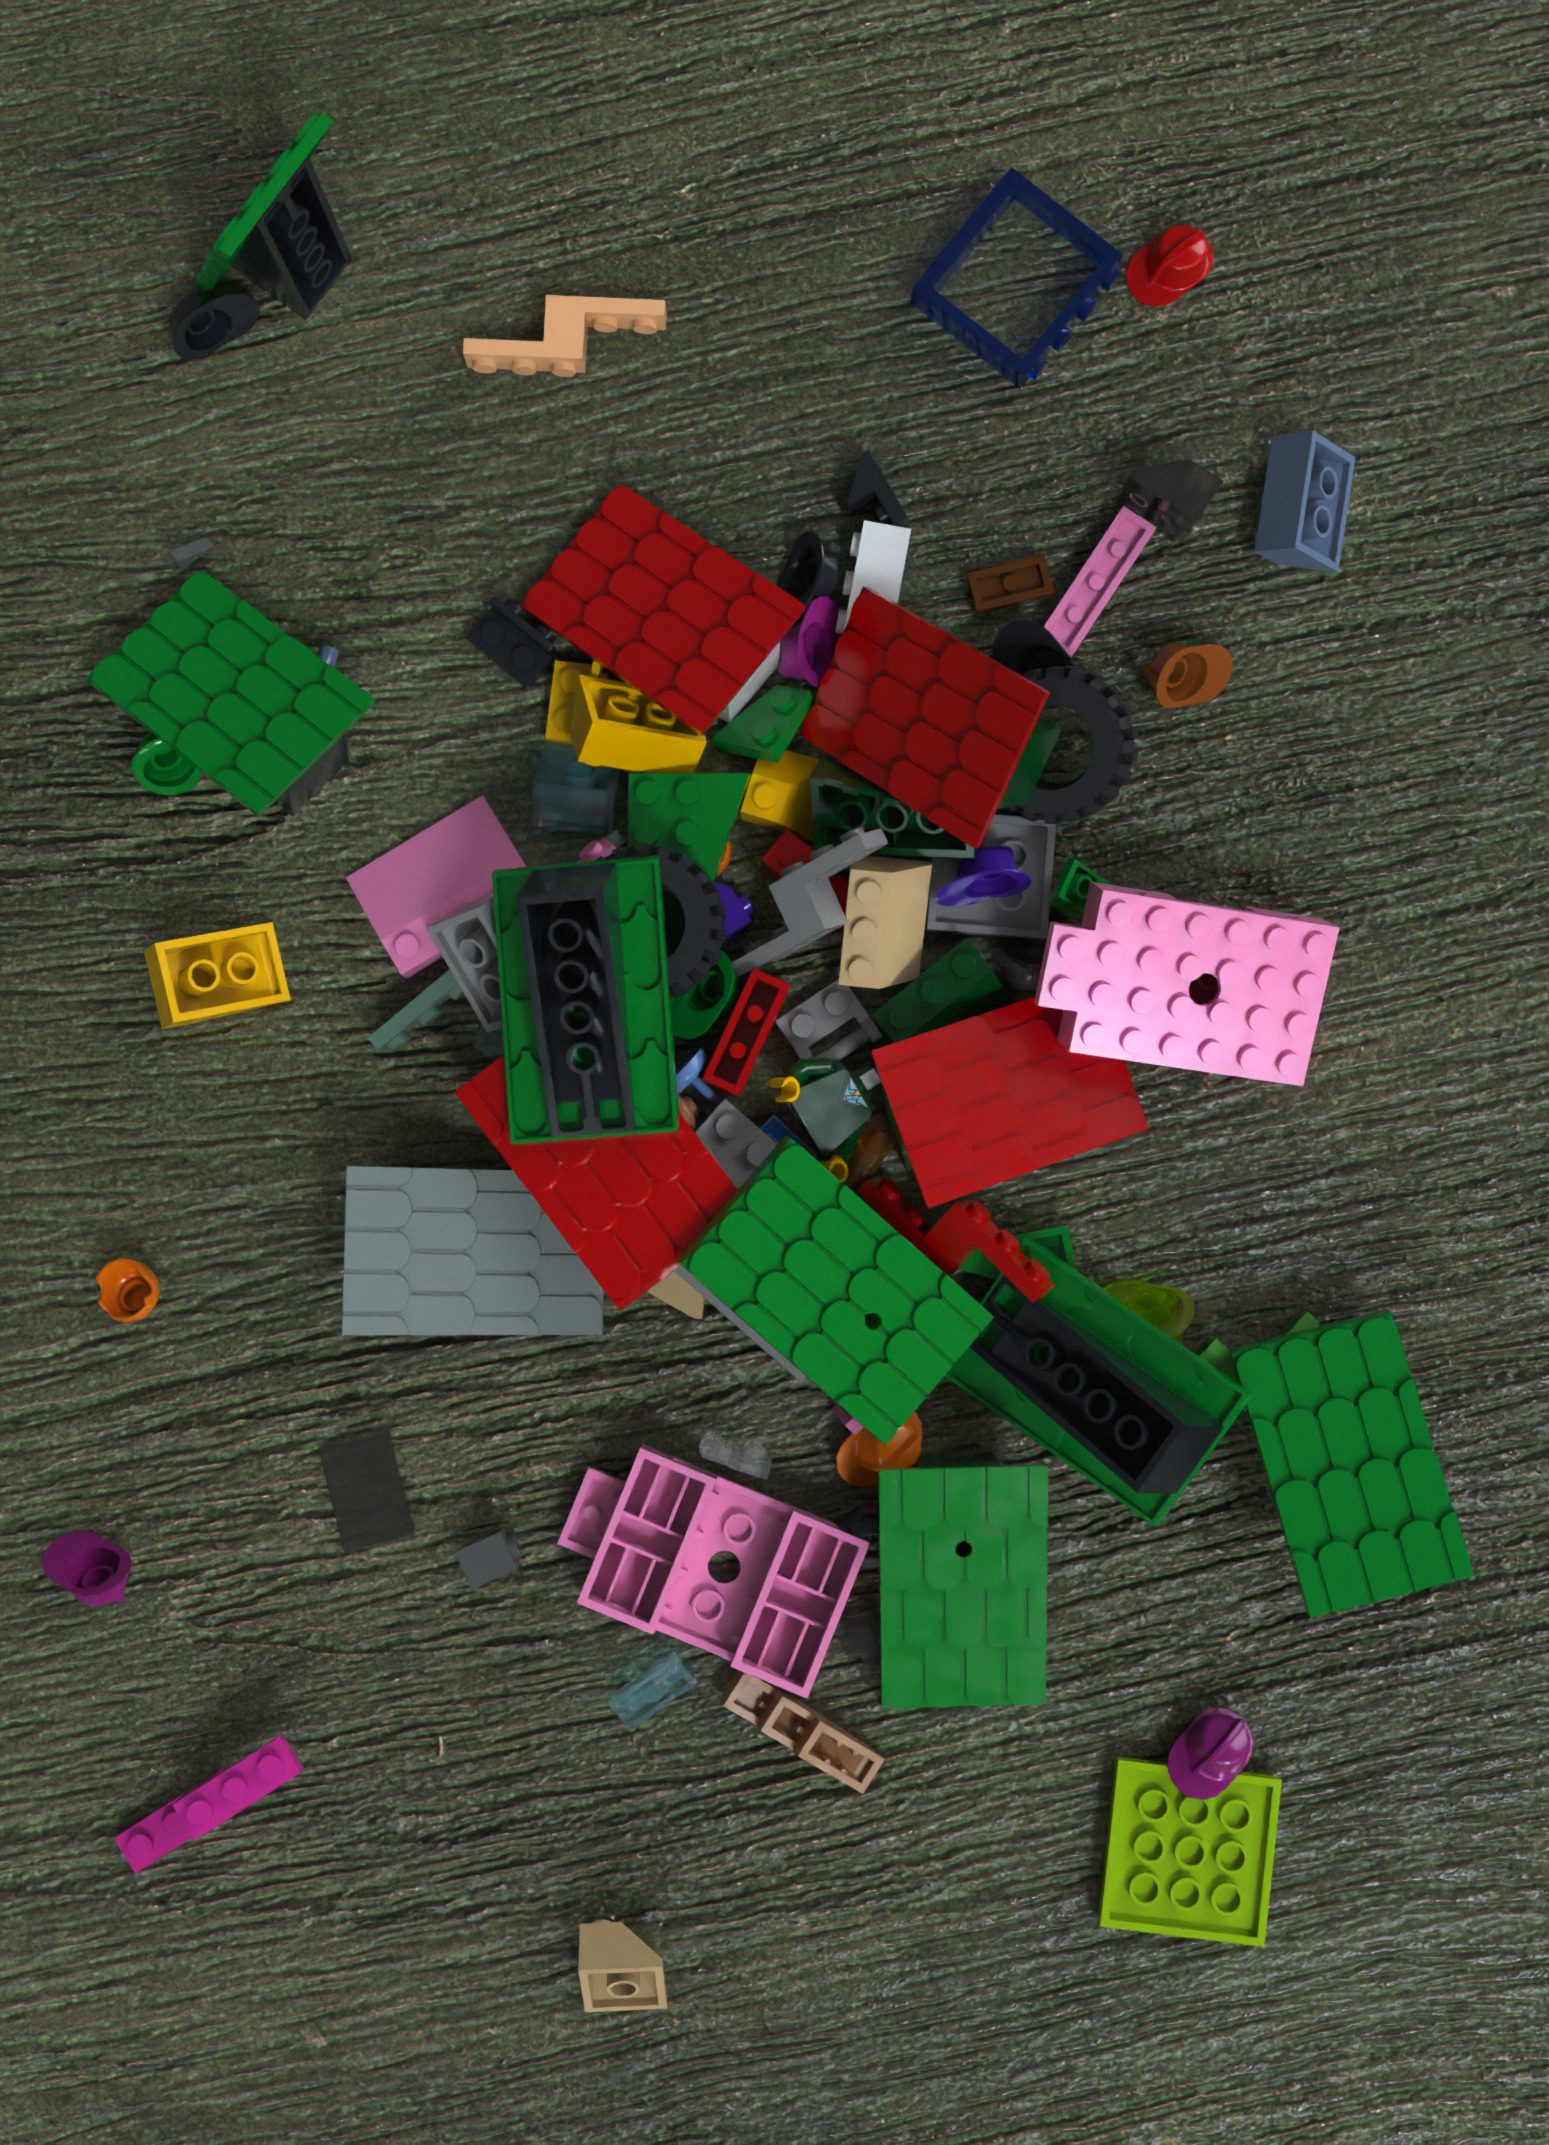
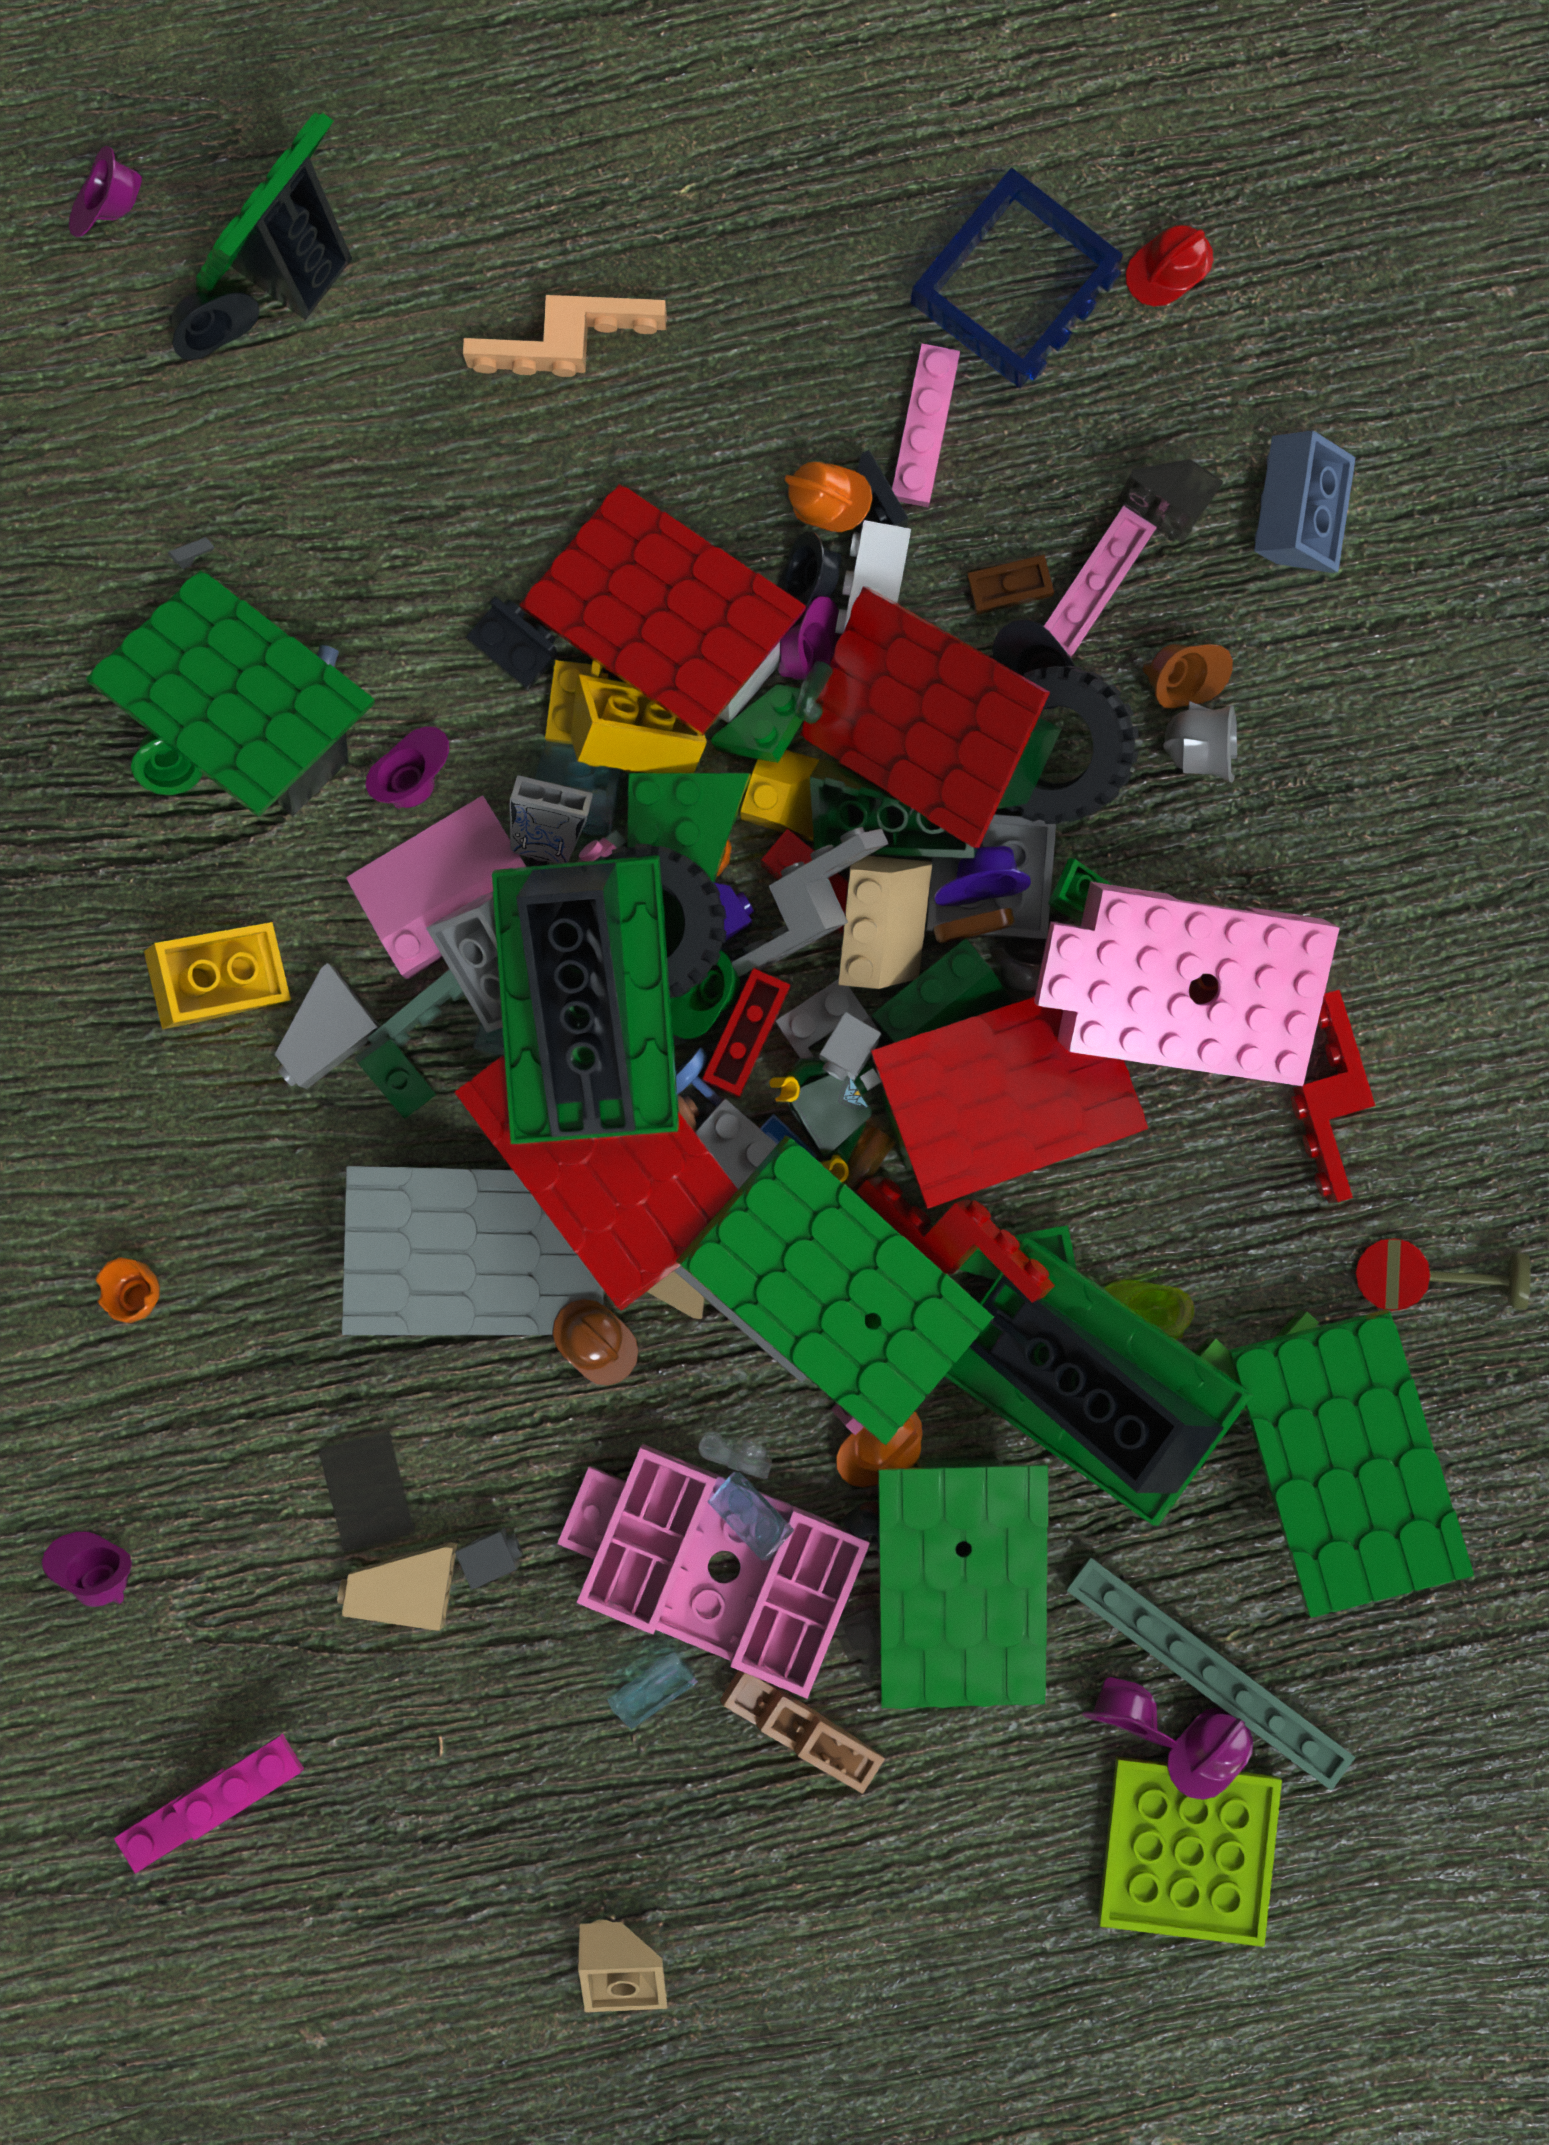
none -> magenta piece [69,145,142,238]
none -> light grey slope [274,963,380,1089]
none -> tan slope [337,1542,458,1631]
none -> dark green plate [355,1033,437,1119]
none -> magenta piece [365,726,449,809]
none -> light grey torso [509,775,593,867]
none -> dark orange piece [552,1299,638,1386]
none -> clear light blue plate [708,1472,794,1560]
none -> orange piece [784,462,872,532]
none -> clear green arm [794,661,833,724]
none -> light grey slope [819,1012,881,1081]
none -> bright pink plate [892,343,960,508]
none -> reddish brown tile [933,908,1015,943]
none -> sand green plate [1065,1556,1356,1791]
none -> magenta piece [1082,1677,1178,1748]
none -> light grey helmet [1163,701,1237,783]
none -> red bracket [1291,989,1376,1203]
none -> piece [1356,1238,1531,1311]

